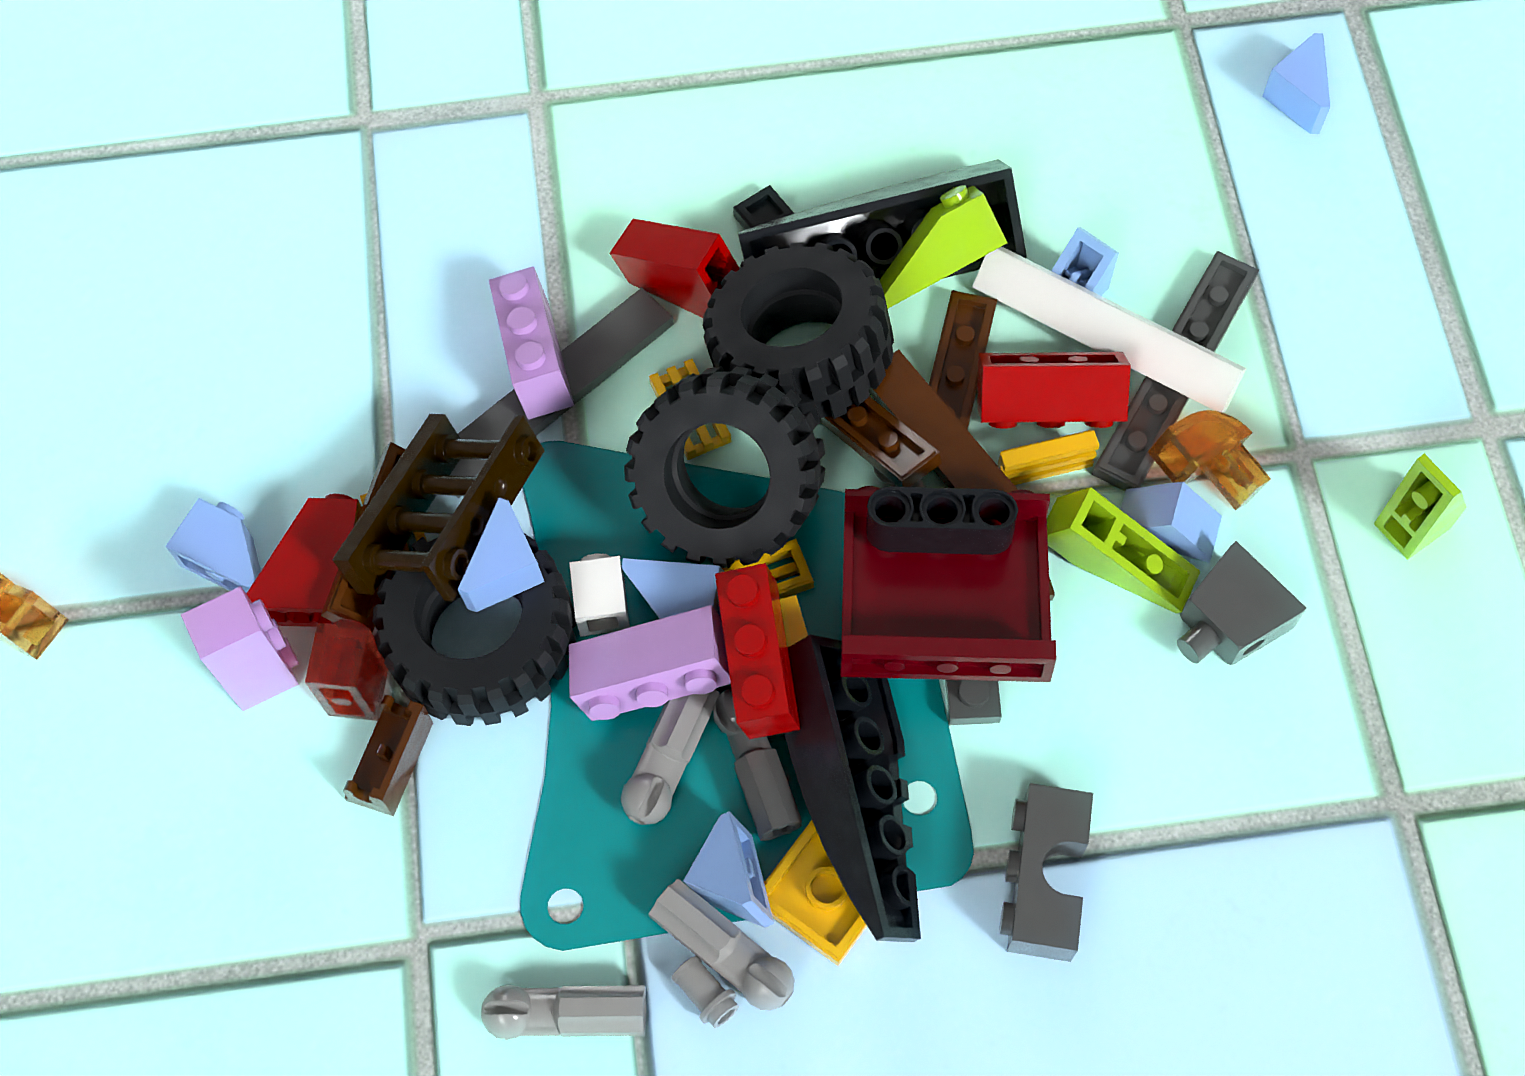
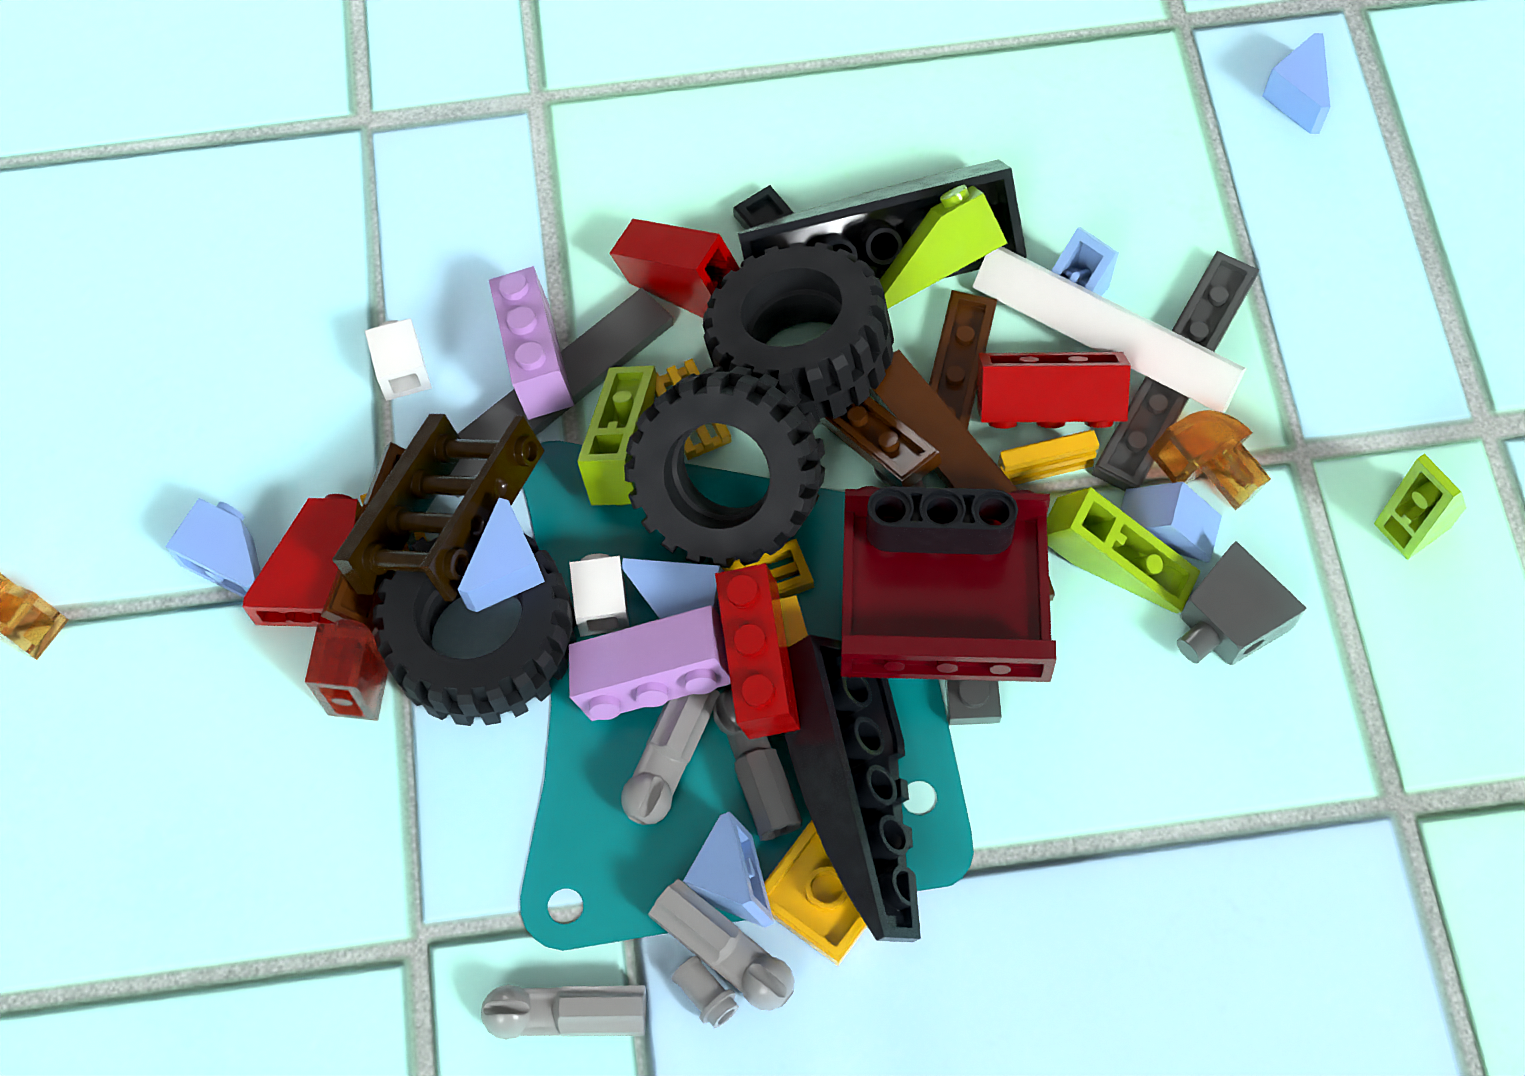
lavender brick [181,586,300,711] -> none
reddish brown hinge [343,695,433,817] -> none
dark grey arch [999,783,1094,962] -> none
none -> white brick [364,318,432,401]
none -> lime slope [577,365,657,505]

